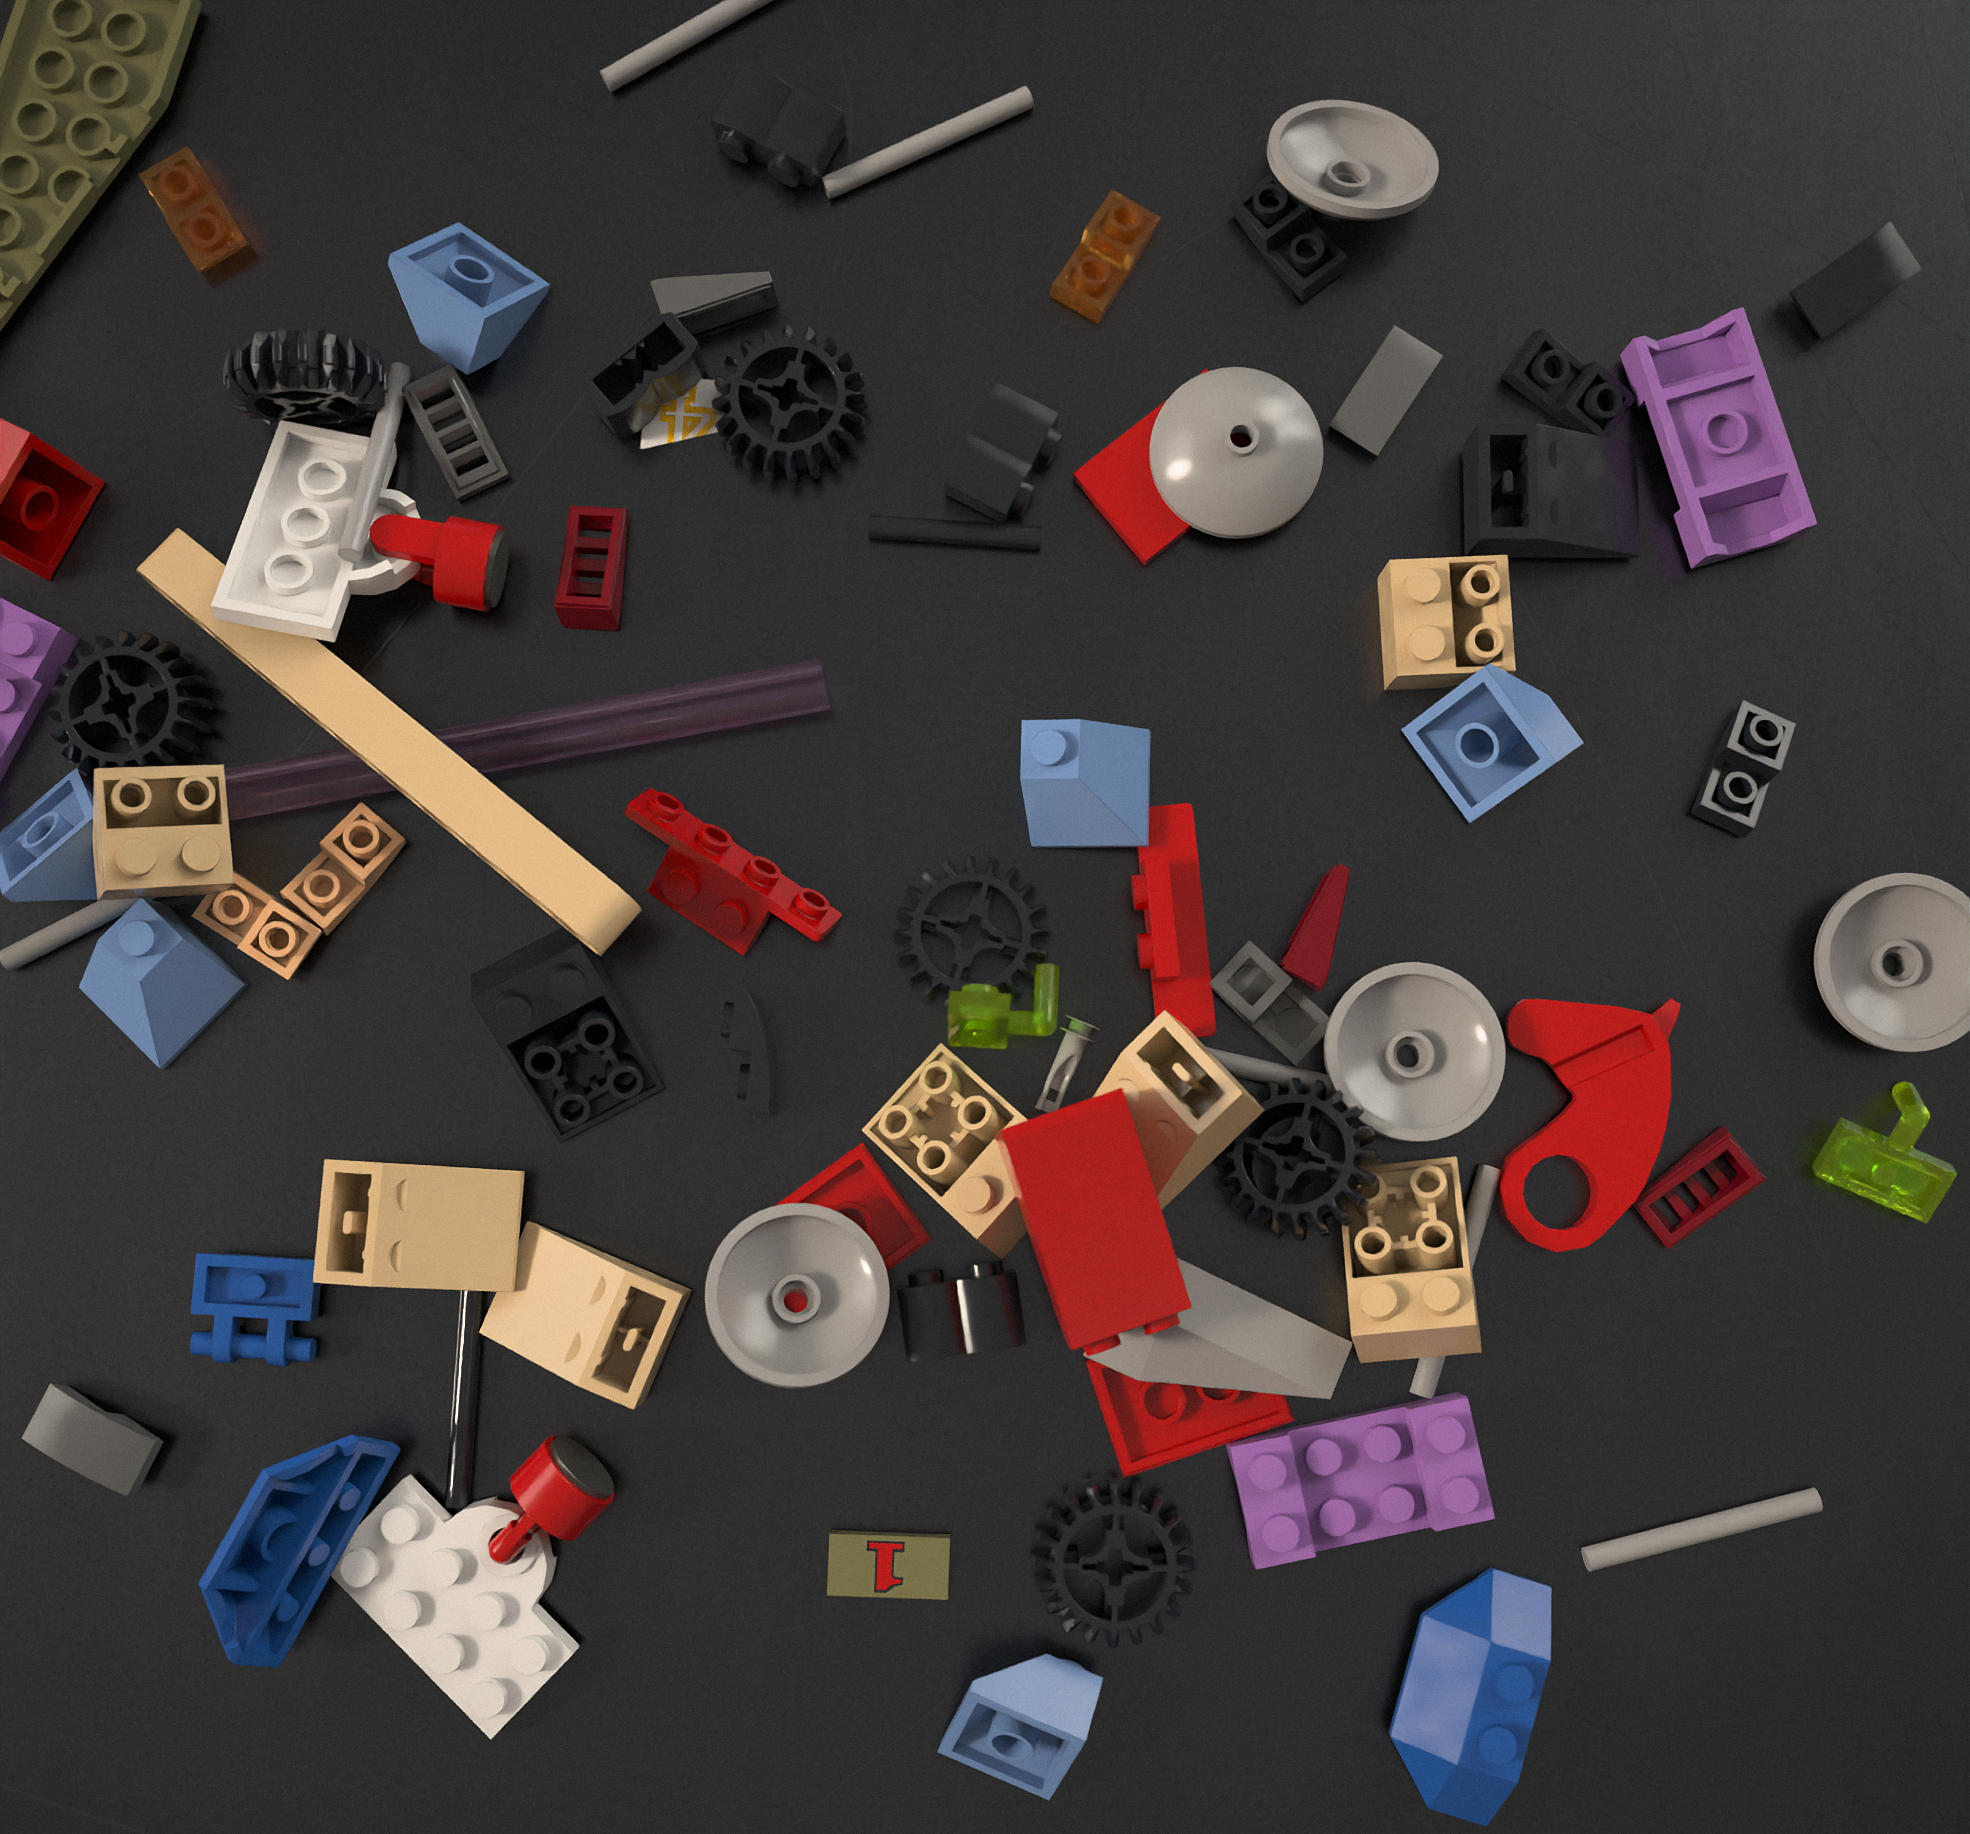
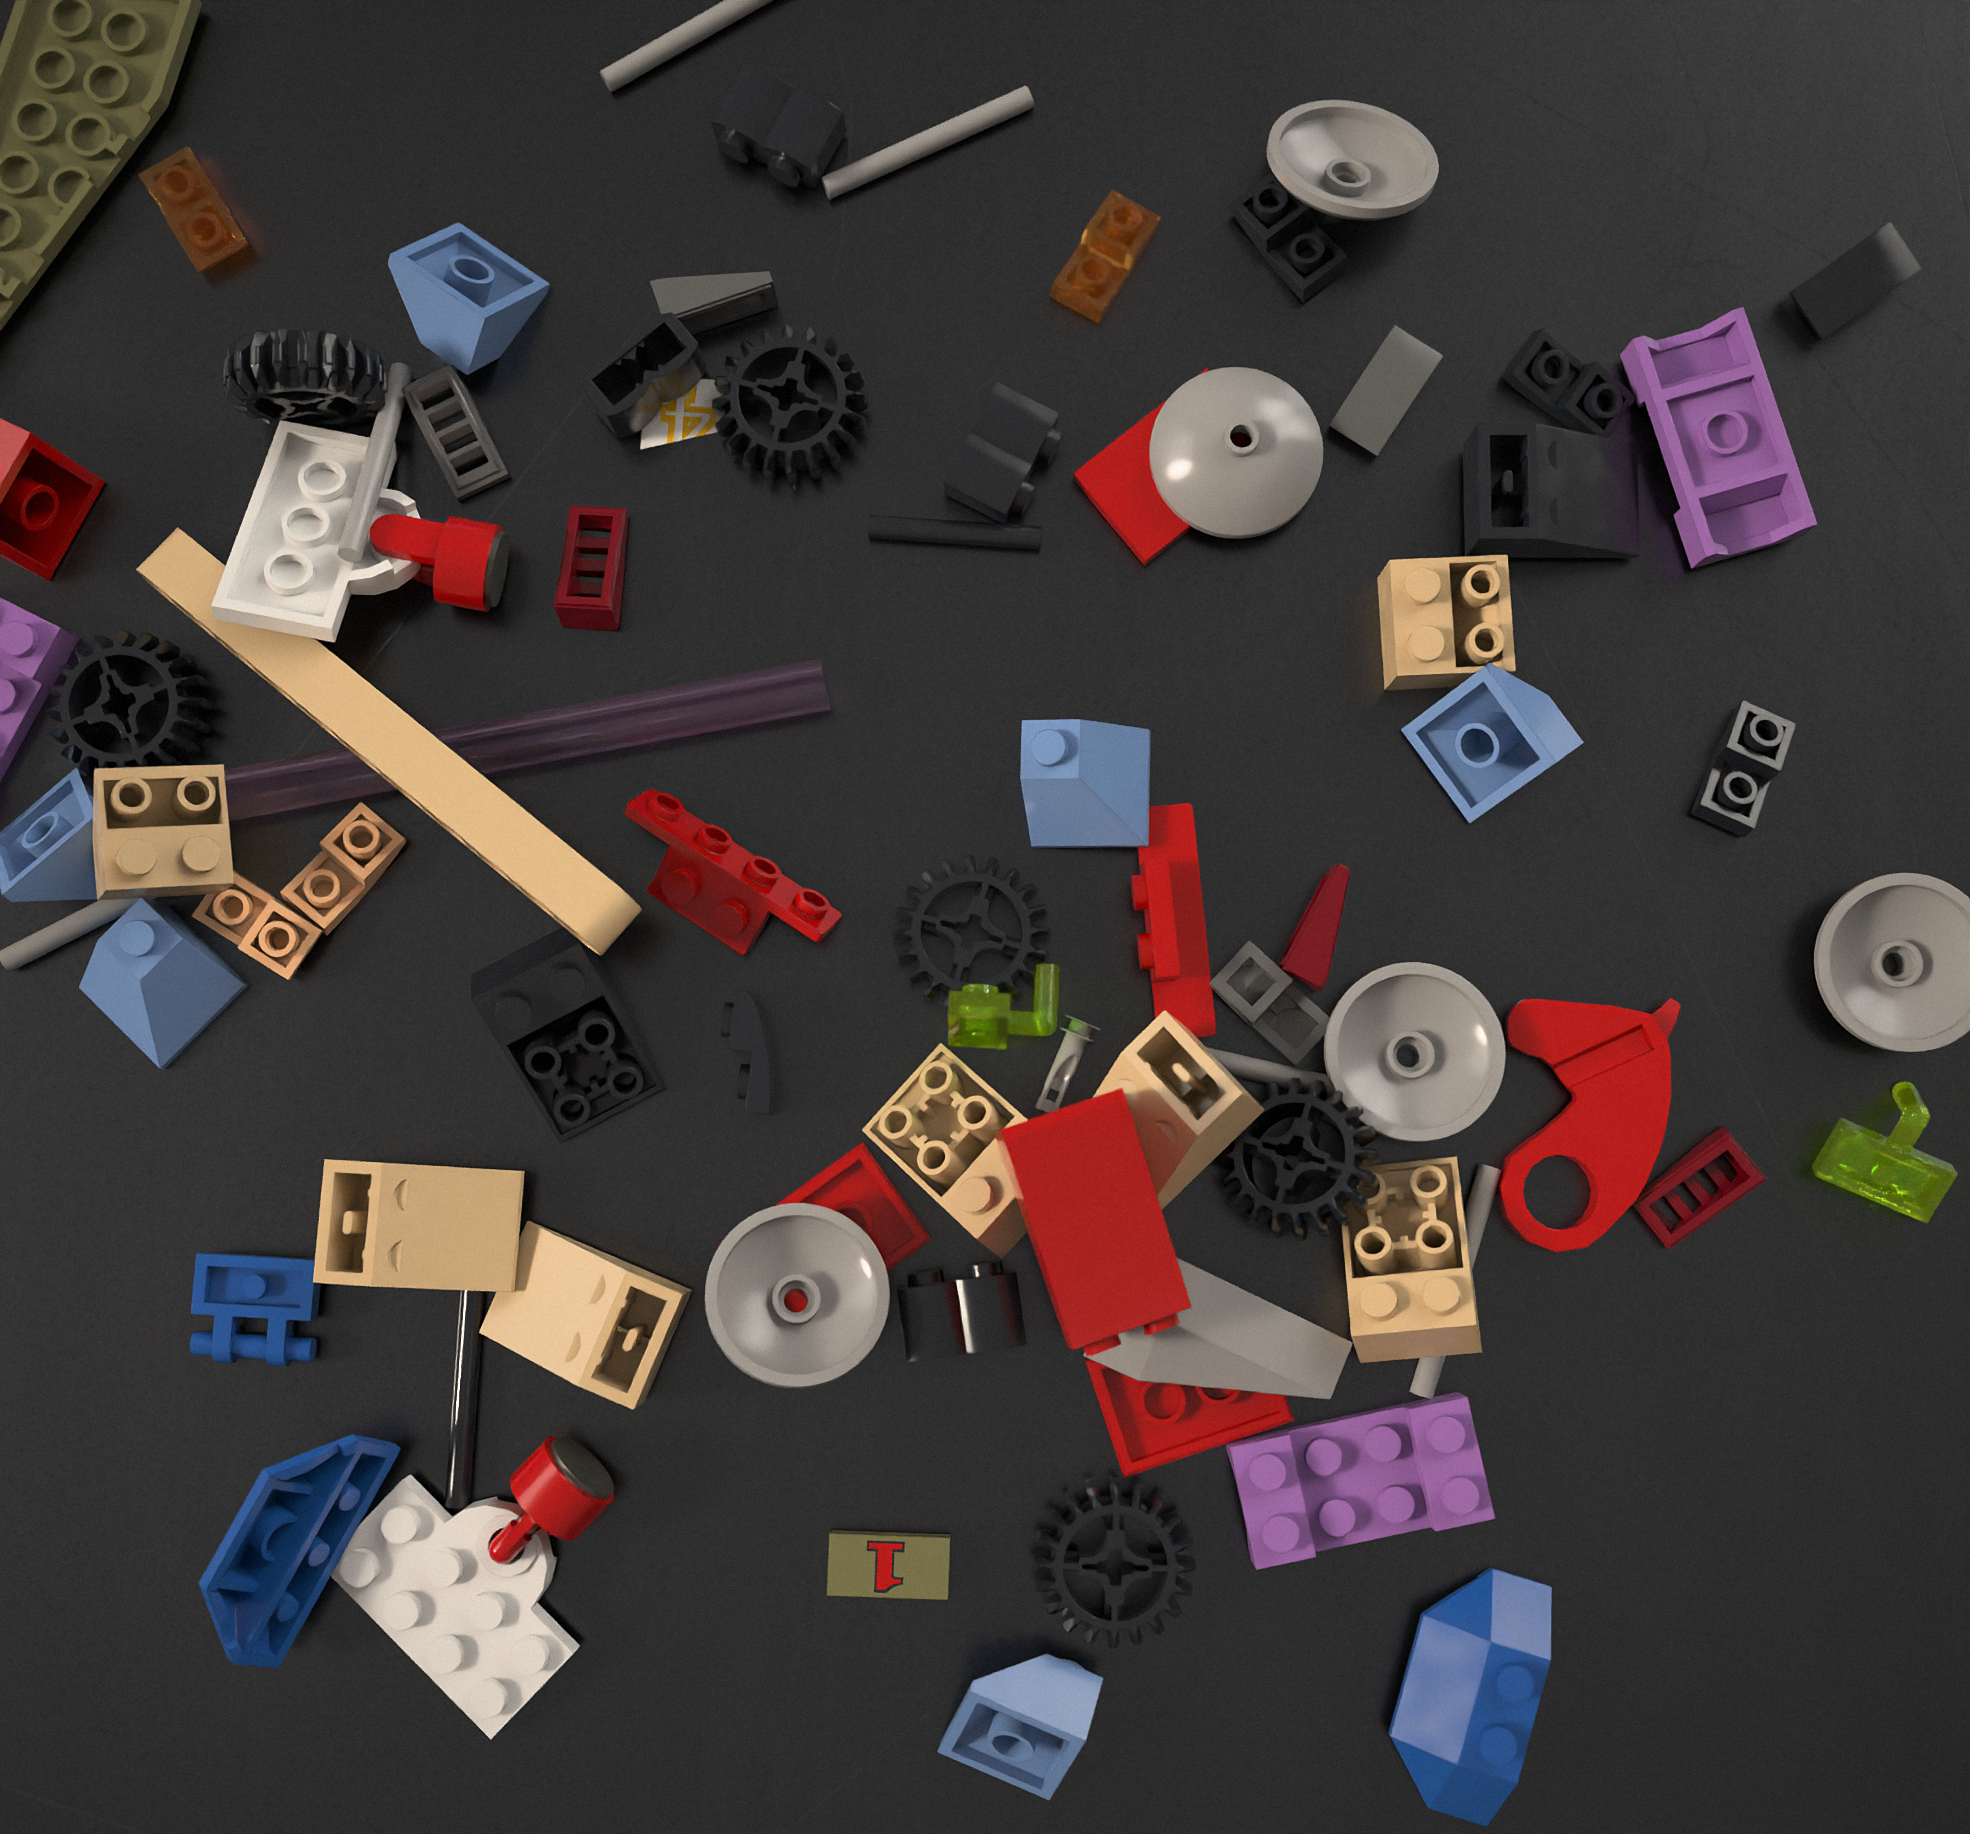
dark grey slope [22,1383,164,1497] -> none
light grey bar [1581,1487,1823,1572] -> none

